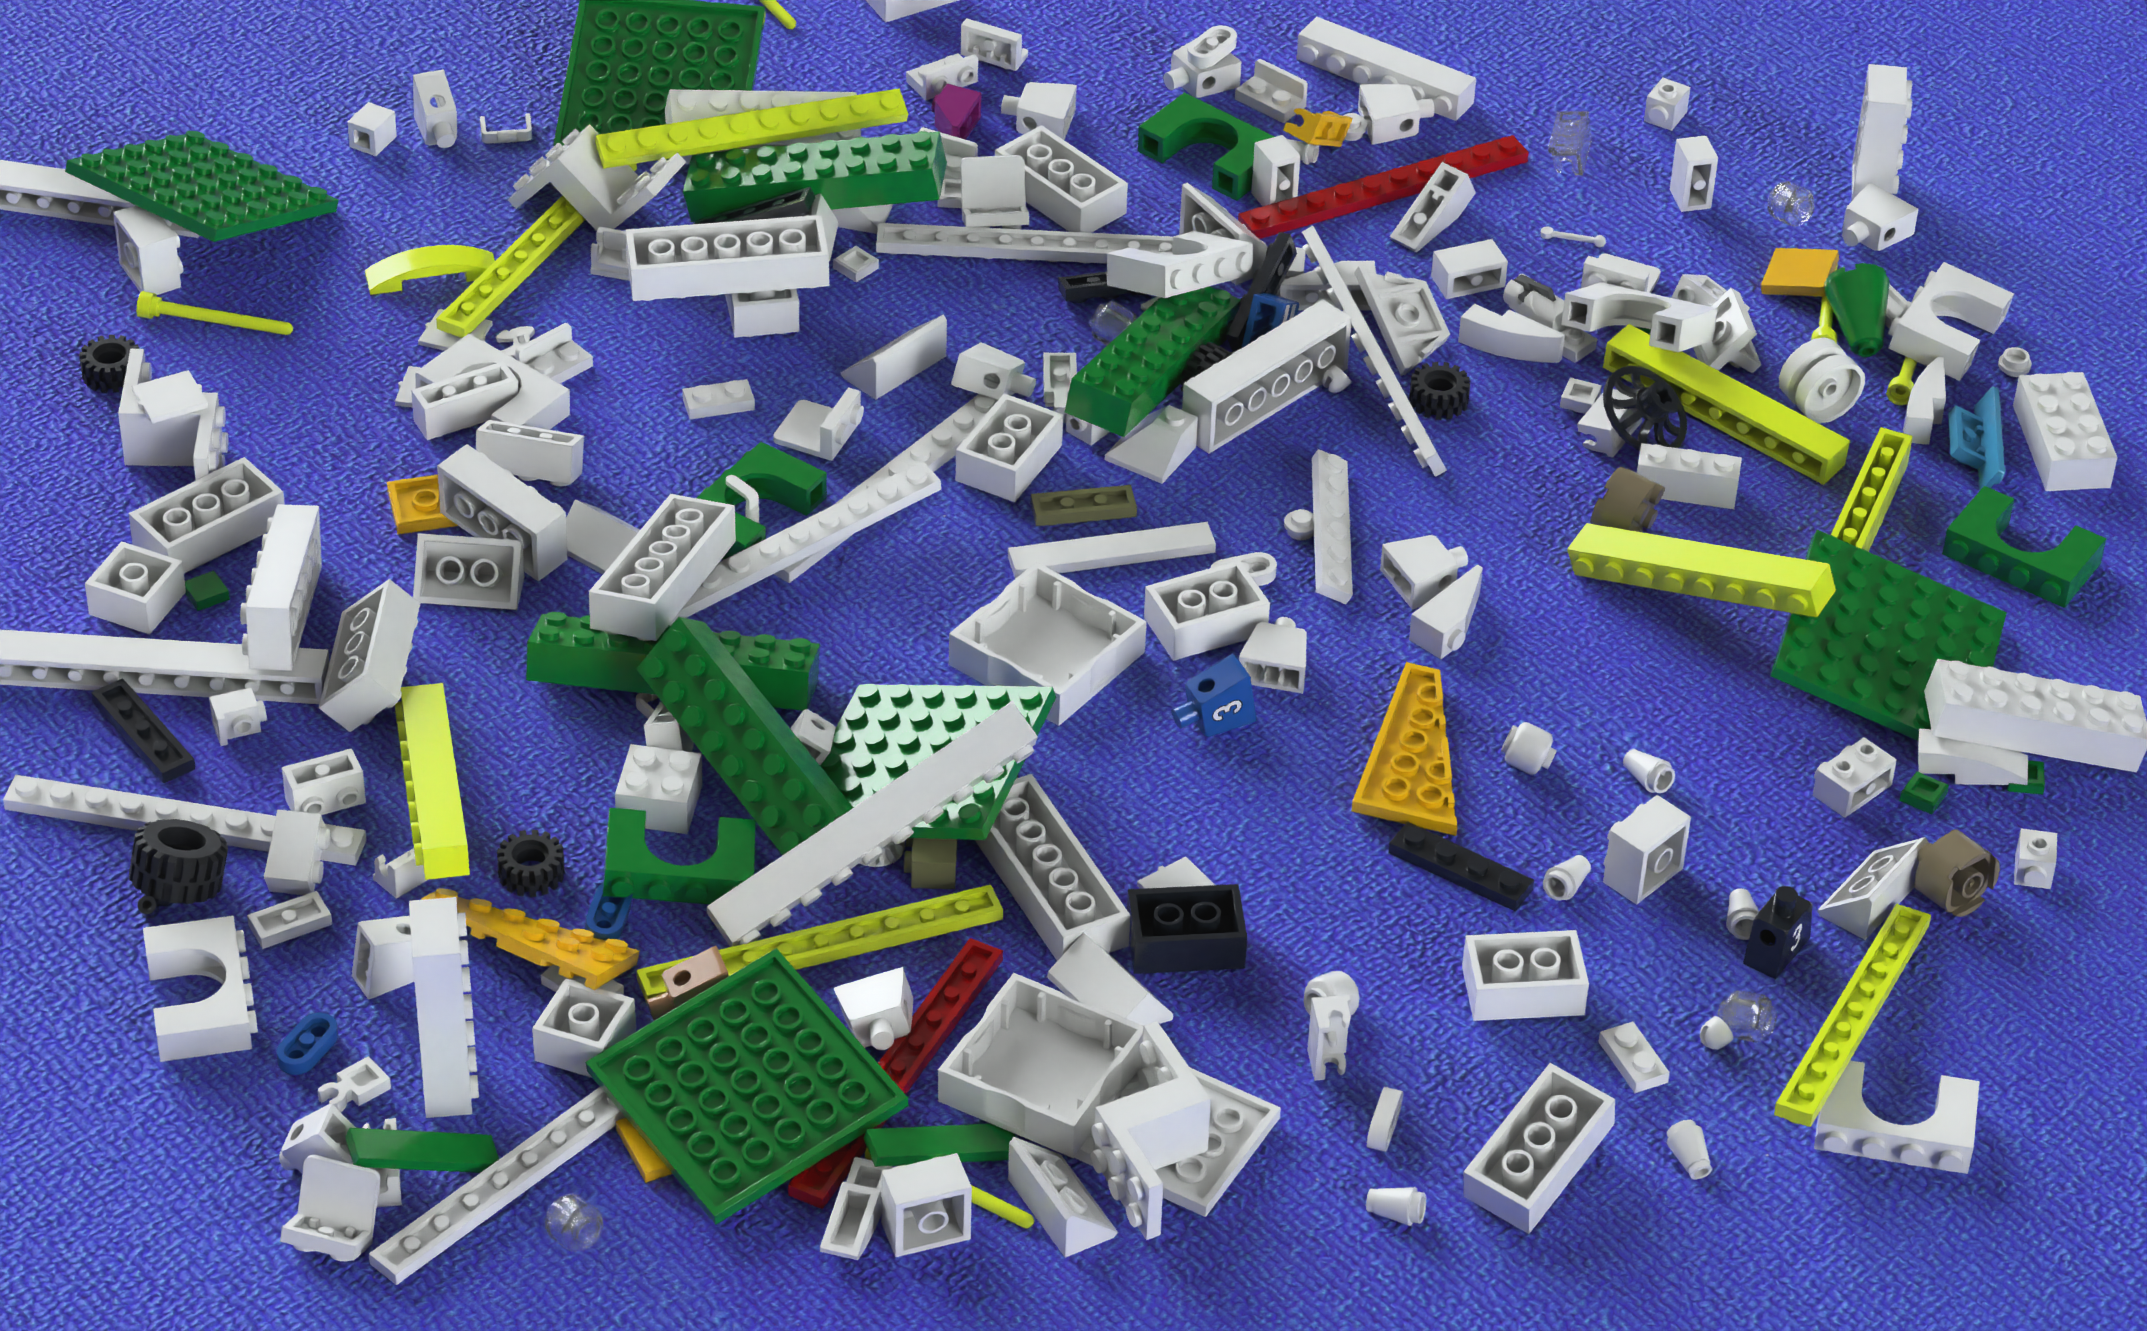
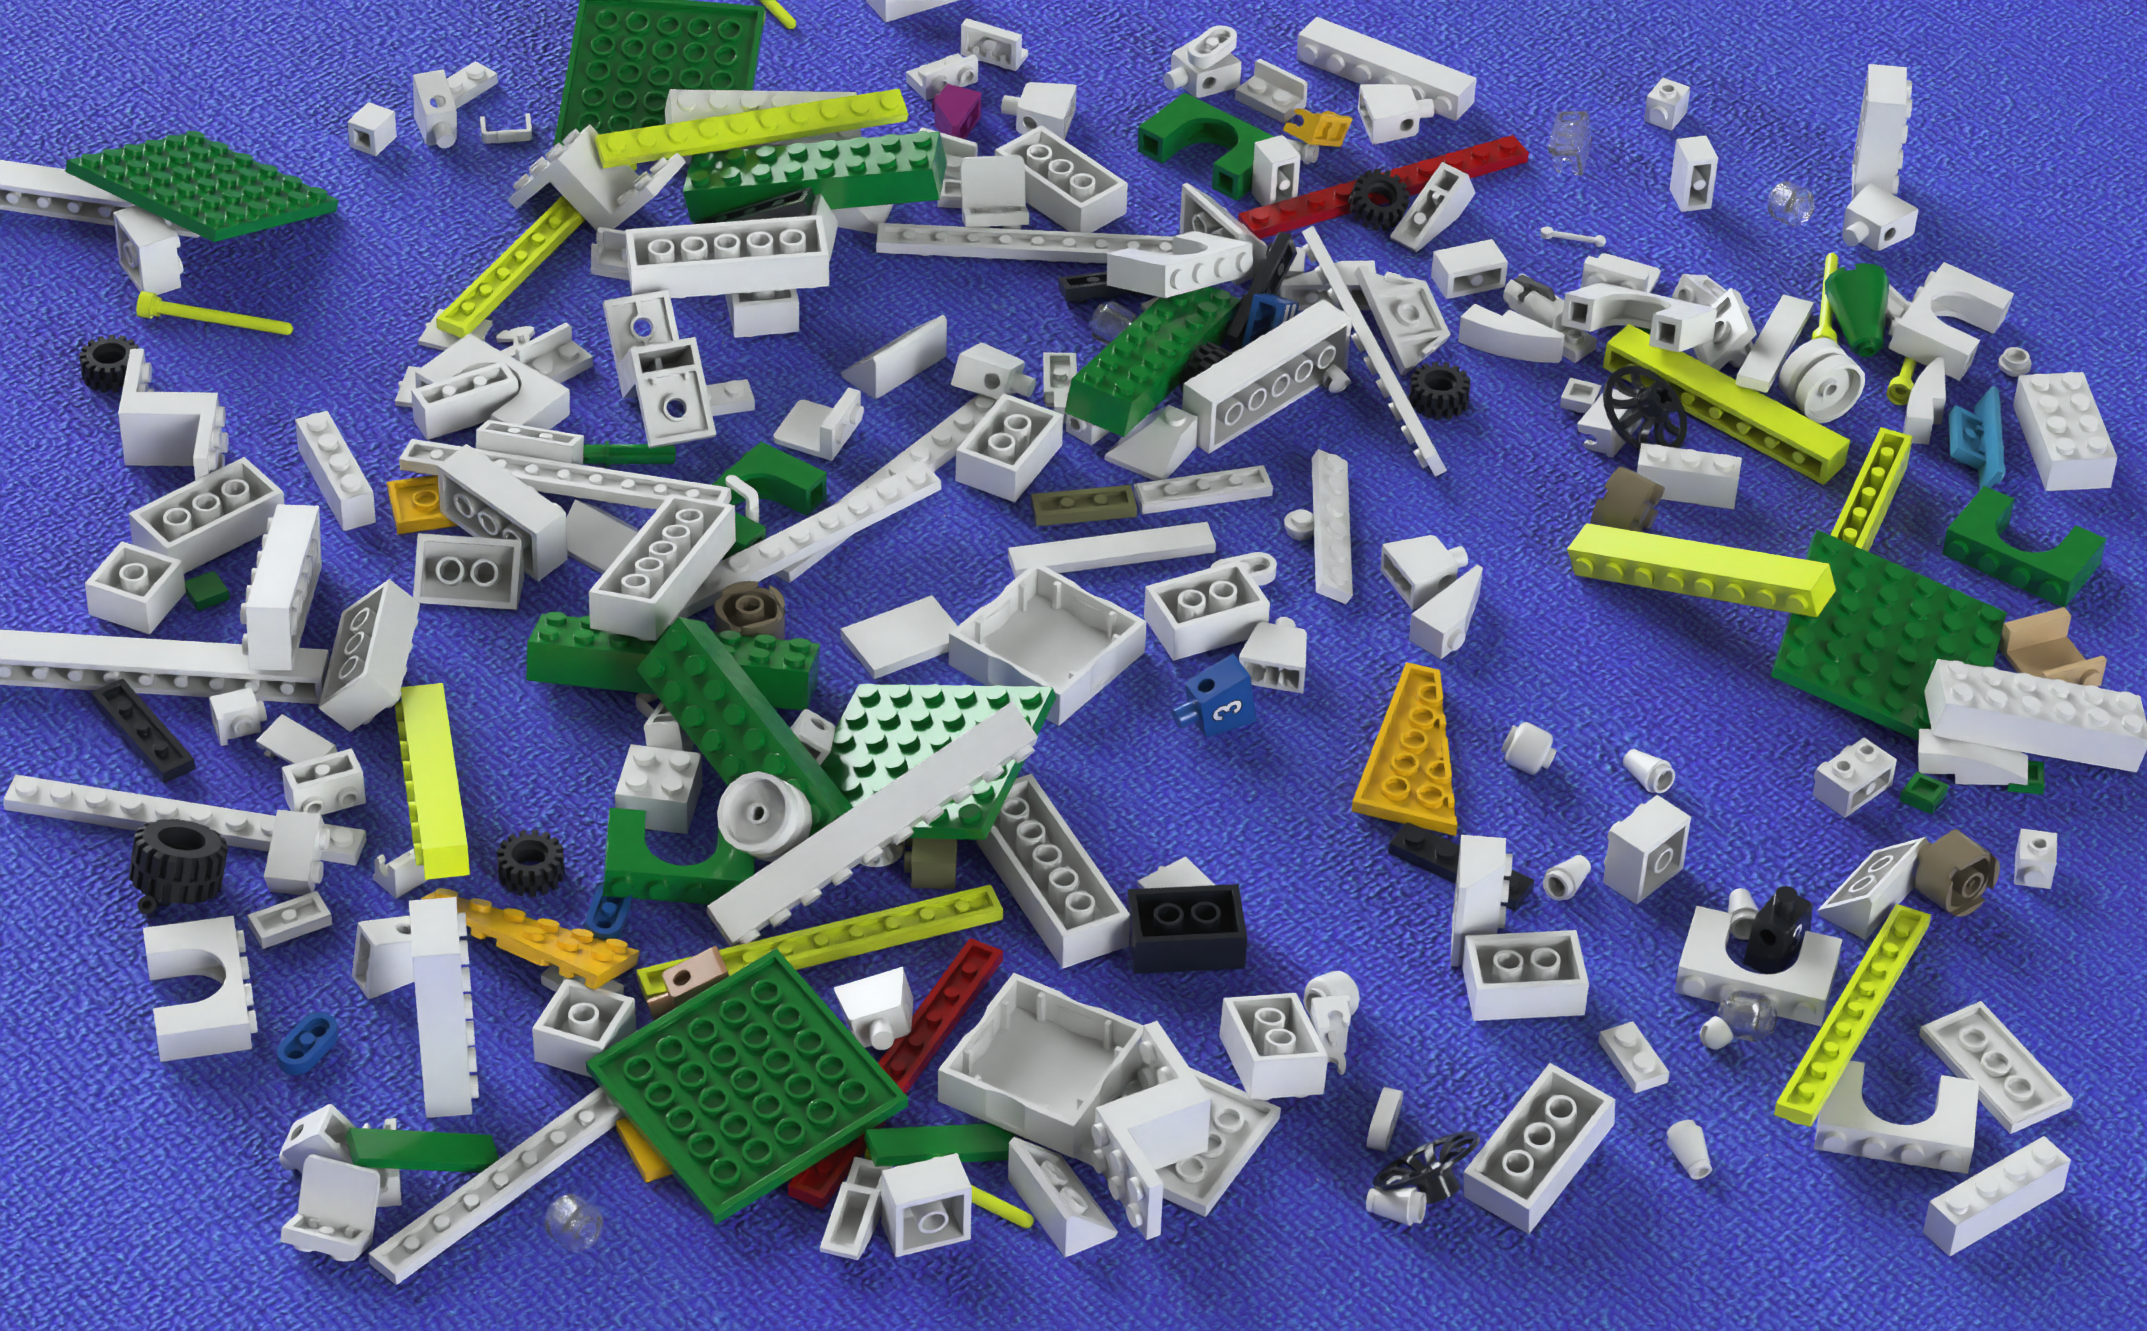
white piece [132,370,208,424] -> none
white plate [318,1056,391,1112] -> none
neon yellow slope [365,245,495,295] -> none
white tile [833,246,879,282] -> none
white slope [1047,932,1173,1025] -> none
white plate [1343,113,1367,141] -> none
yellow tile [1761,248,1839,297] -> none
none -> white hinge [256,714,337,764]
none -> white brick [295,411,376,531]
none -> white plate [399,439,732,510]
none -> white plate [433,61,498,109]
none -> green axle [583,441,676,468]
none -> white bracket [602,290,716,449]
none -> dark tan brick [714,581,785,640]
none -> white wheel [717,772,813,862]
none -> white tile [841,595,958,679]
none -> white tile [1133,465,1273,515]
none -> white brick [1219,993,1328,1101]
none -> black tyre [1348,169,1410,231]
none -> black wheel [1372,1131,1480,1204]
none -> white slope [1450,835,1513,967]
none -> white arch [1675,906,1842,1026]
none -> white tile [1735,295,1814,393]
none -> white tile [1919,1001,2073,1134]
none -> white brick [1923,1136,2071,1257]
none -> tan panel [1999,607,2107,686]

